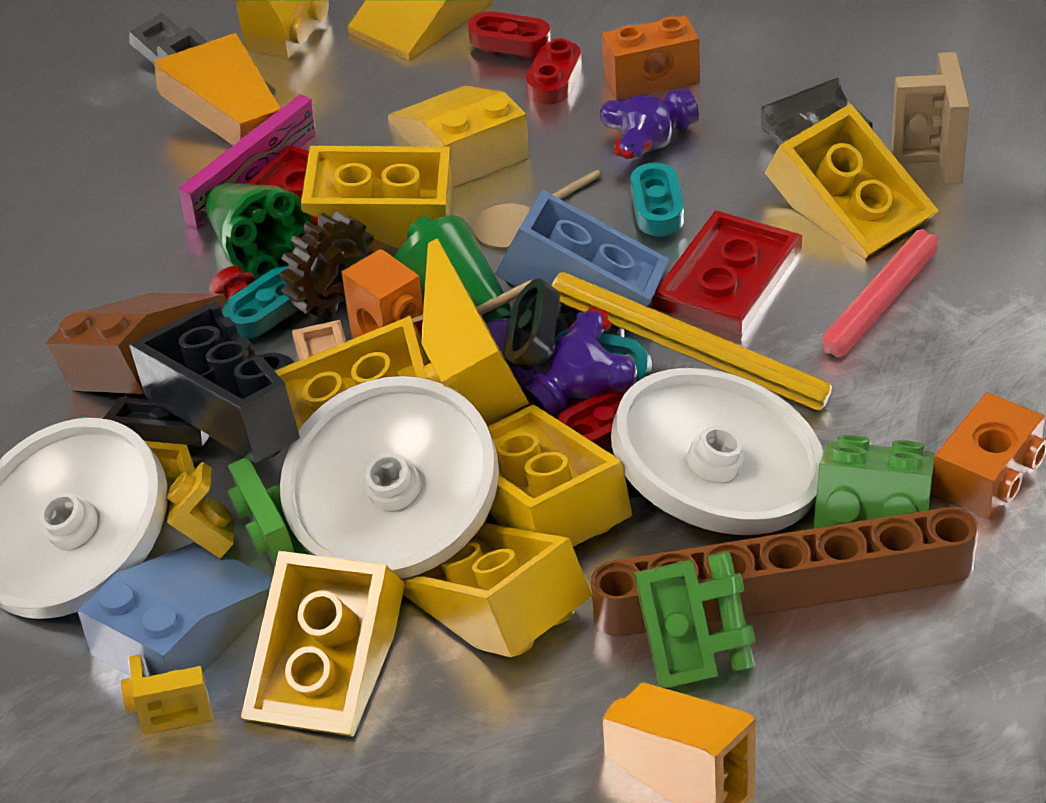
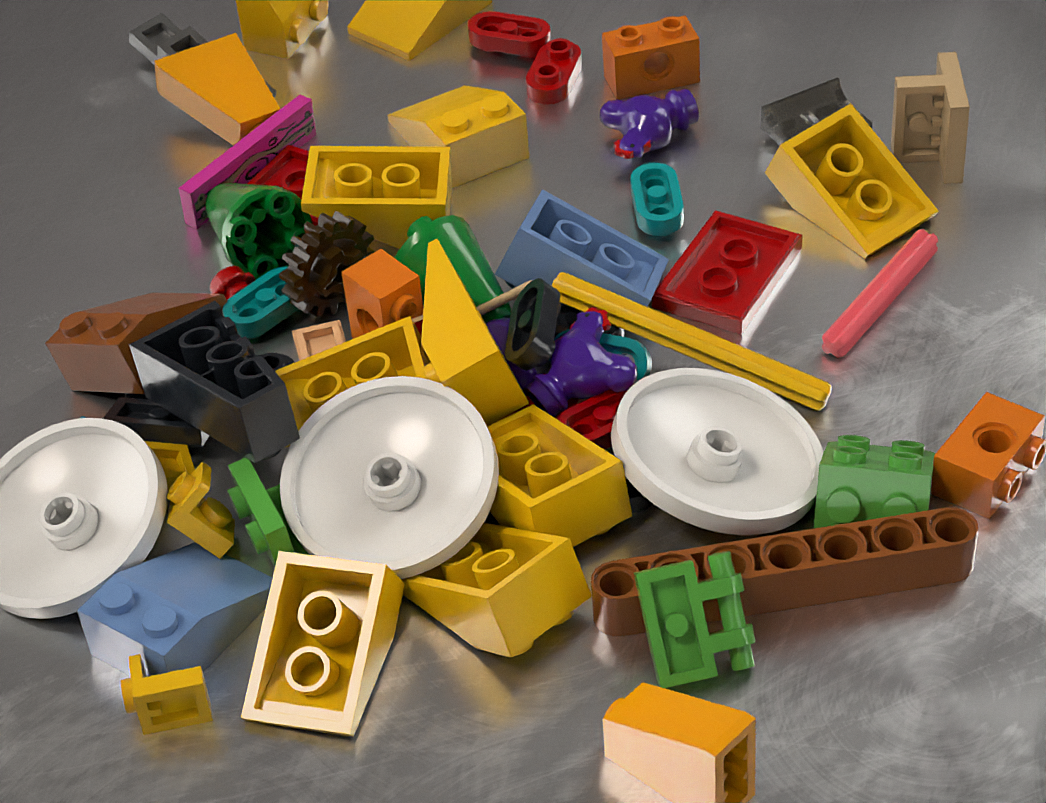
tan piece [472,169,602,251] -> none

